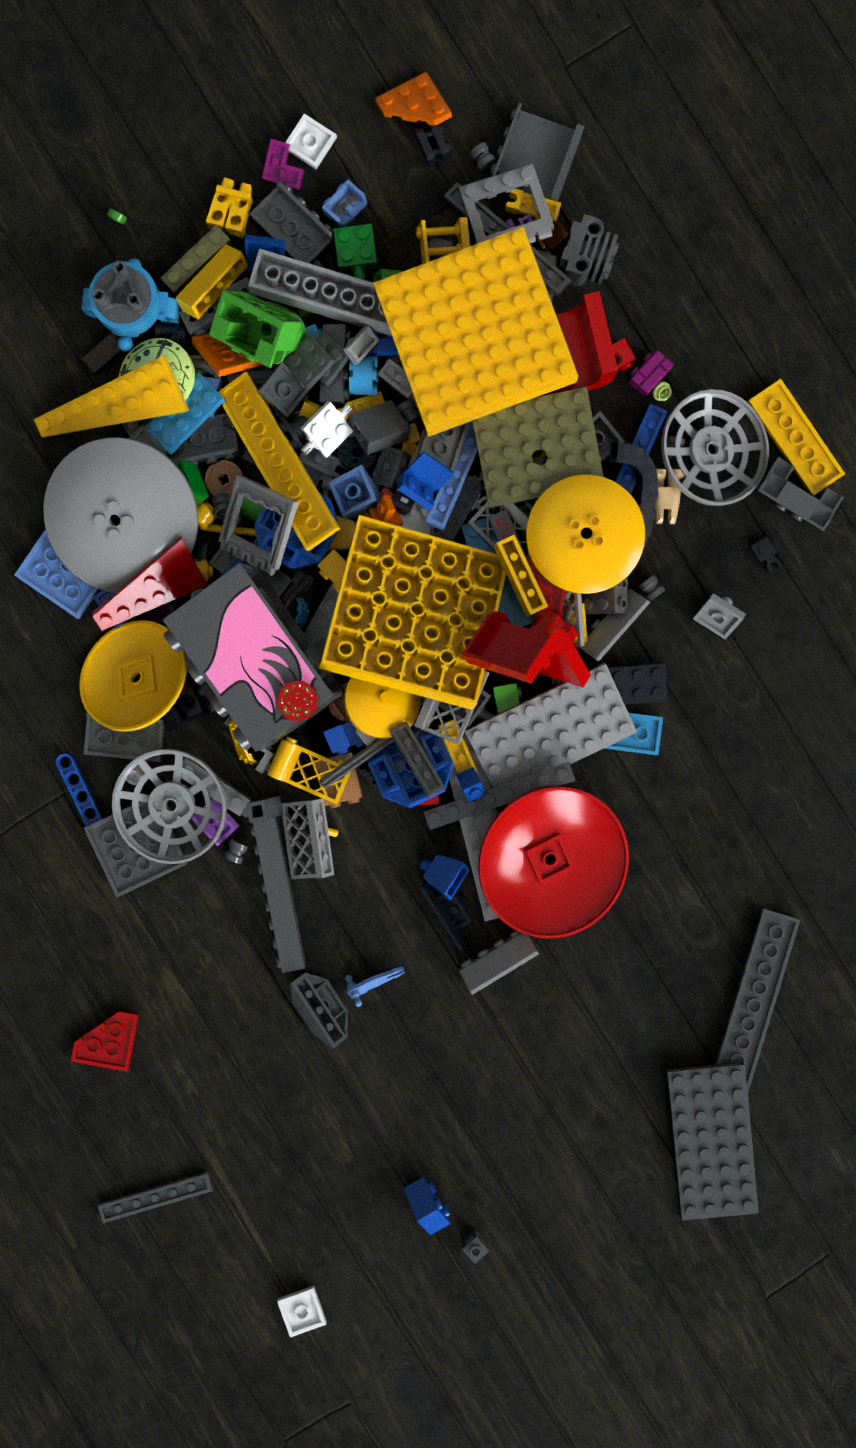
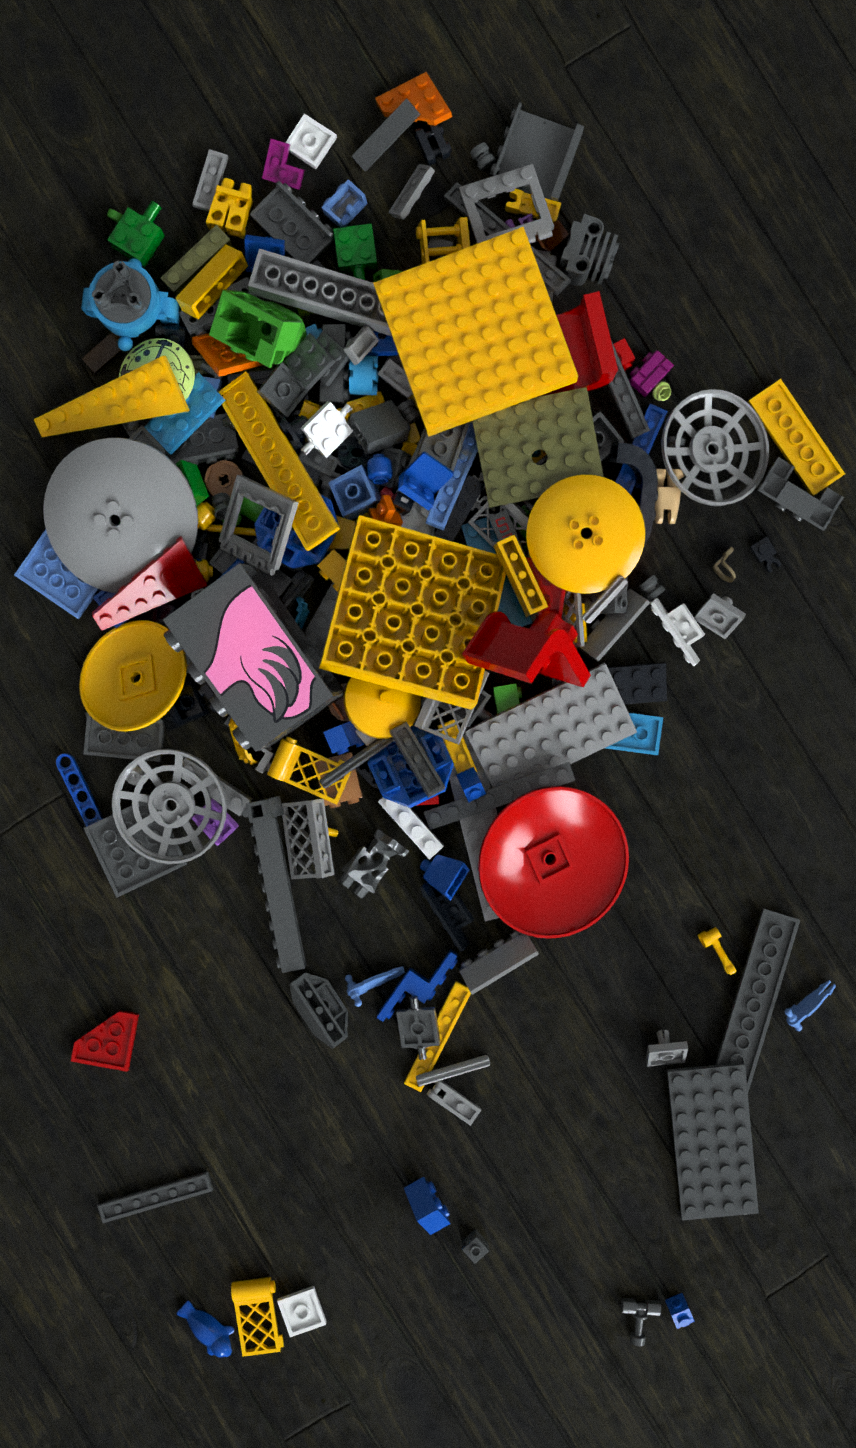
dark grey wheel [223,839,248,864] -> none
red tile [277,681,318,721] -> none
none -> green brick [108,201,165,268]
none -> blue animal [176,1301,234,1357]
none -> light grey plate [192,149,228,212]
none -> yellow piece [231,1277,284,1357]
none -> dark grey hips [339,829,409,899]
none -> dark grey tile [352,98,421,172]
none -> blue head [367,454,393,485]
none -> blue bracket [377,949,458,1022]
none -> white brick [378,797,444,859]
none -> light grey plate [388,164,435,220]
none -> dark grey plate [396,995,441,1060]
none -> yellow tile [404,980,471,1092]
none -> light grey axle [416,1055,490,1086]
none -> light grey plate [427,1080,481,1126]
none -> light grey axle [582,575,628,624]
none -> dark grey tile [608,341,650,439]
none -> dark grey bar [620,1298,661,1346]
none -> light grey tile [646,1030,688,1067]
none -> white bracket [650,598,705,666]
none -> blue bracket [665,1293,695,1329]
none -> yellow brick [698,927,737,975]
none -> dark tan piece [713,546,736,583]
none -> medium blue piece [785,980,836,1031]

